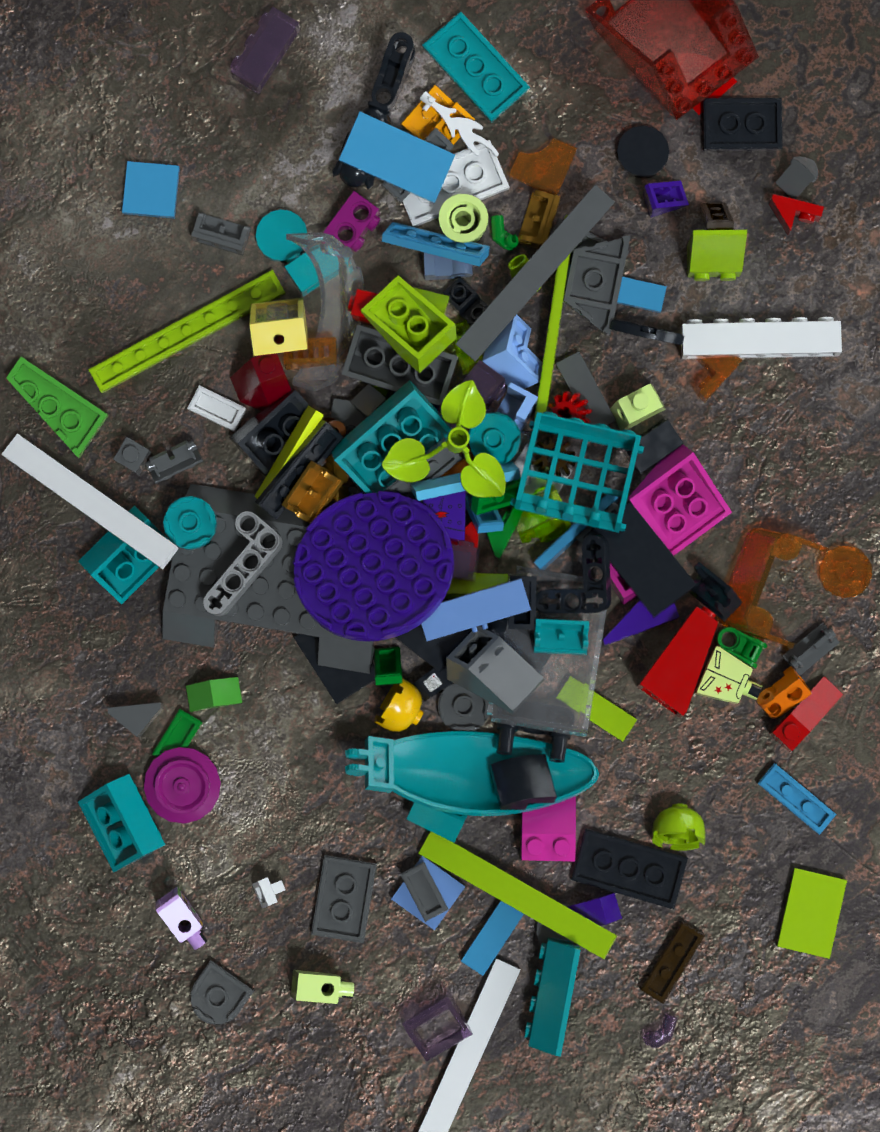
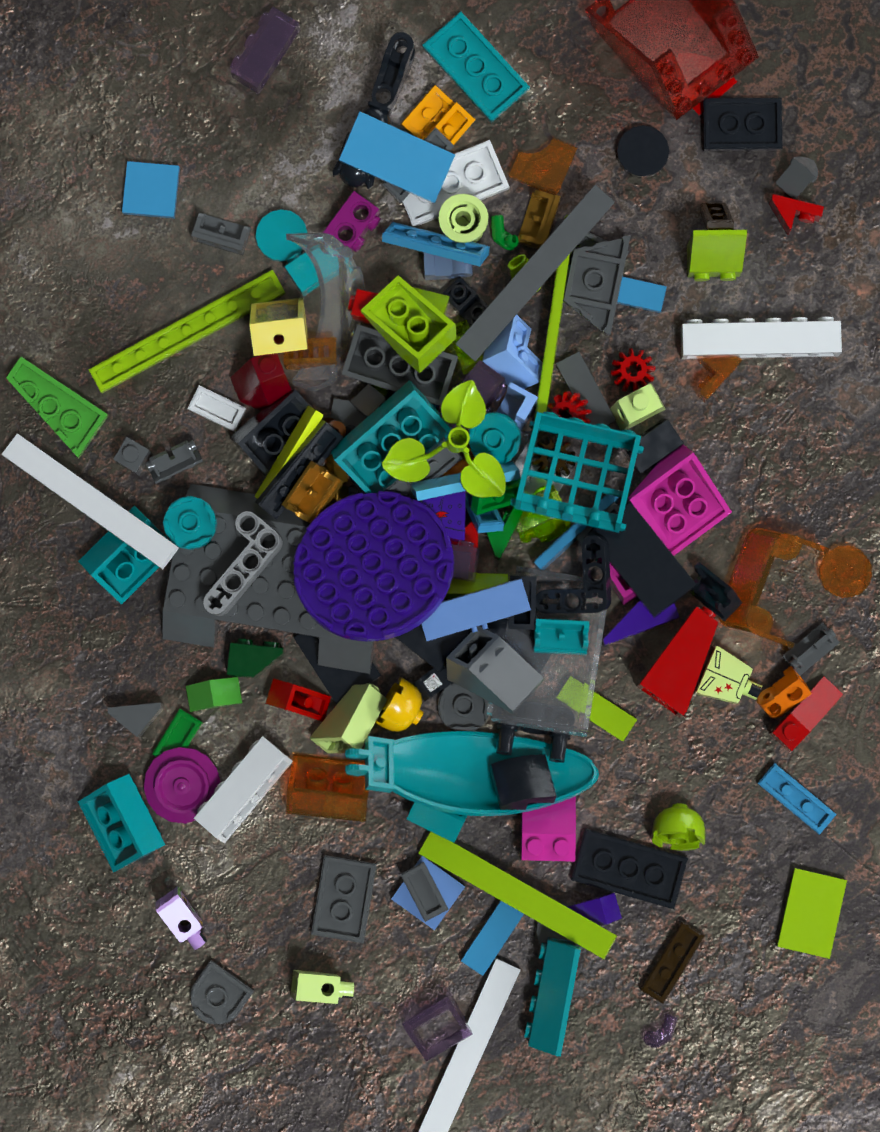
white tile [252,877,285,909] -> none
green tile [374,647,402,685] -> none
white piece [420,91,499,157] -> none
black tile [610,319,684,345] -> none
dark purple slope [642,181,689,218] -> none
green piece [714,627,768,669] -> none
none -> white brick [194,736,293,843]
none -> dark green slope [227,639,285,679]
none -> red slope [265,678,331,722]
none -> clear orange slope [286,754,370,822]
none -> yellowish green slope [310,683,387,753]
none -> red gear [610,348,656,392]

